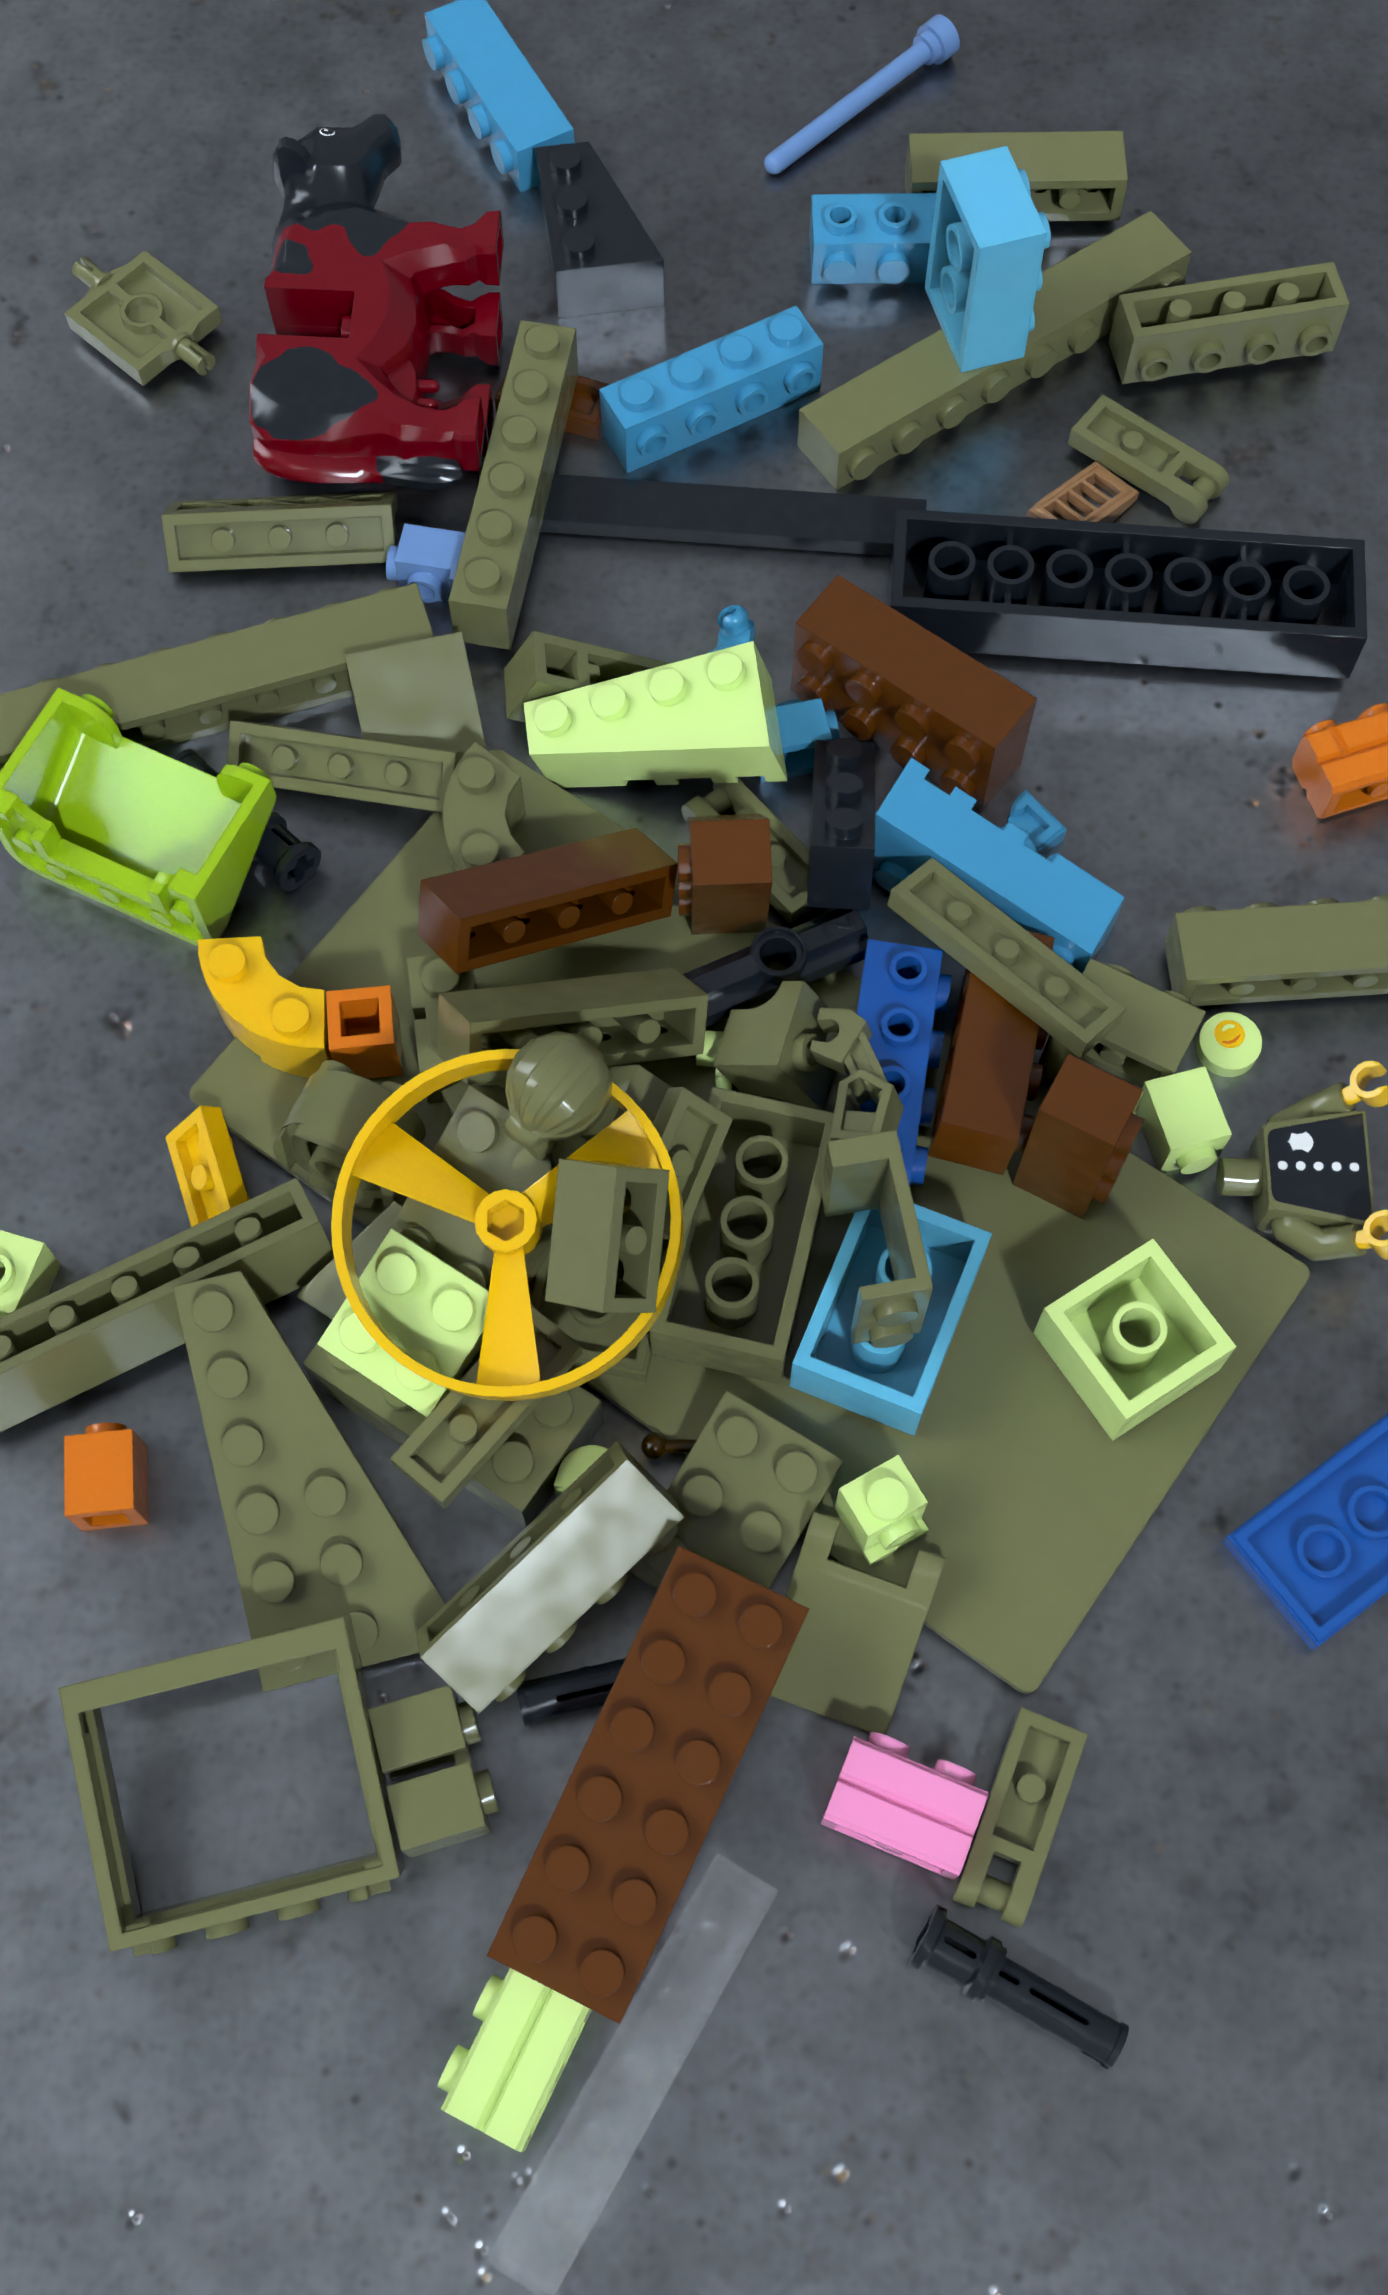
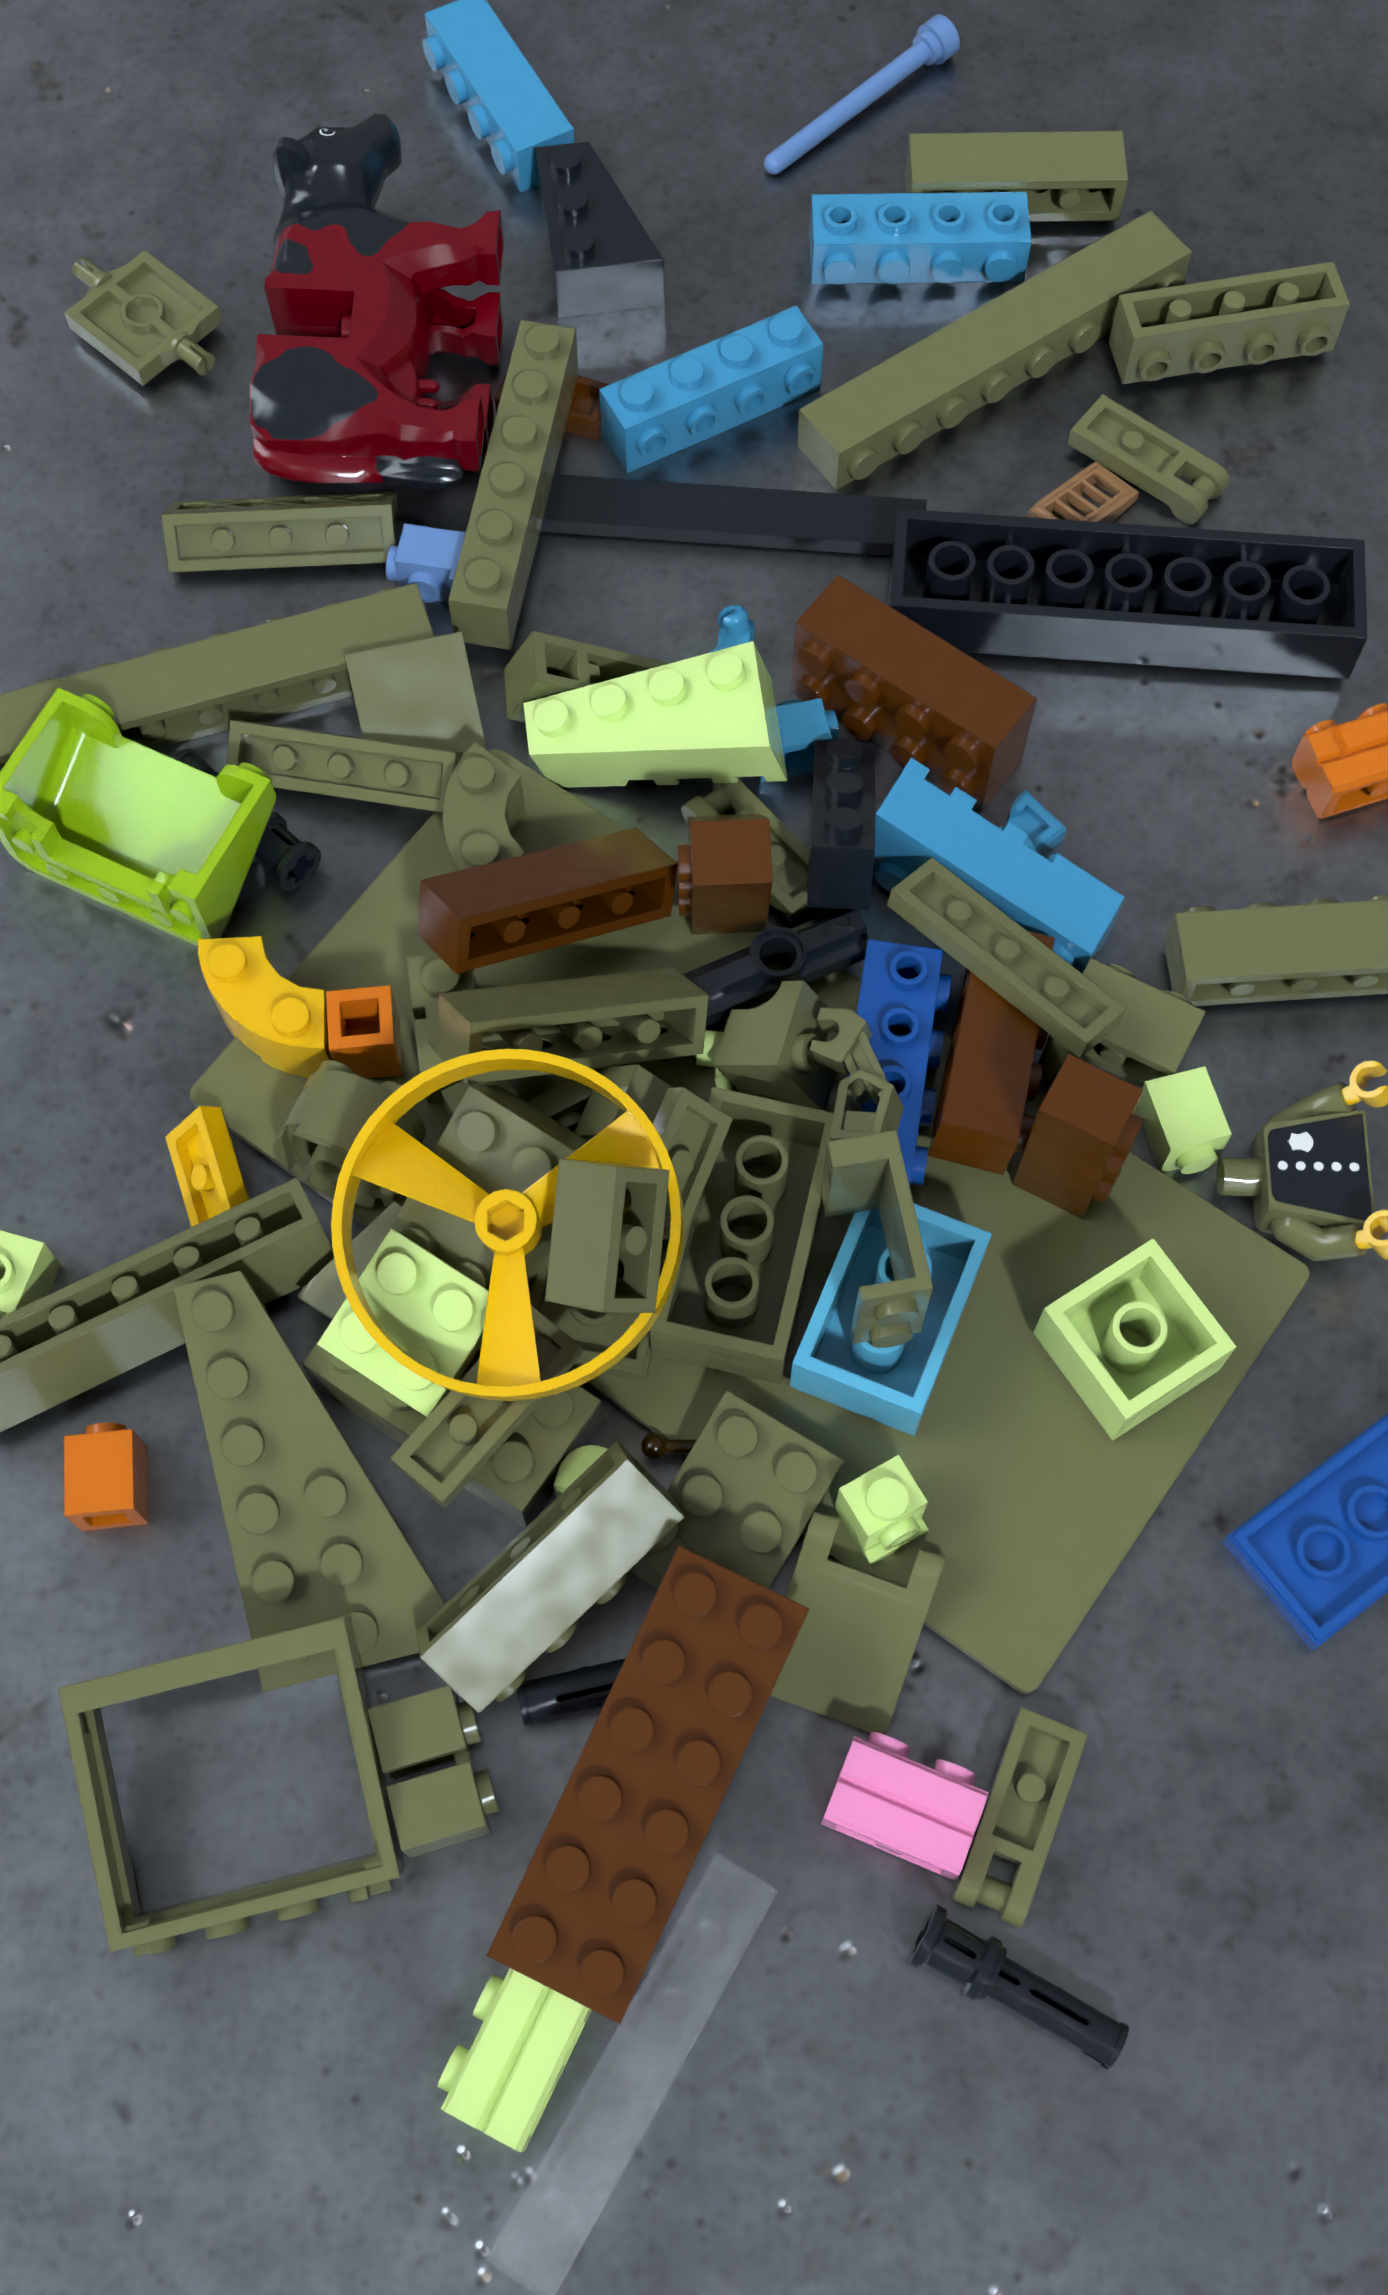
olive piece [502,1031,612,1162] -> none
medium azure brick [925,146,1051,373] -> none
yellowish green tile [1196,1012,1262,1077] -> none

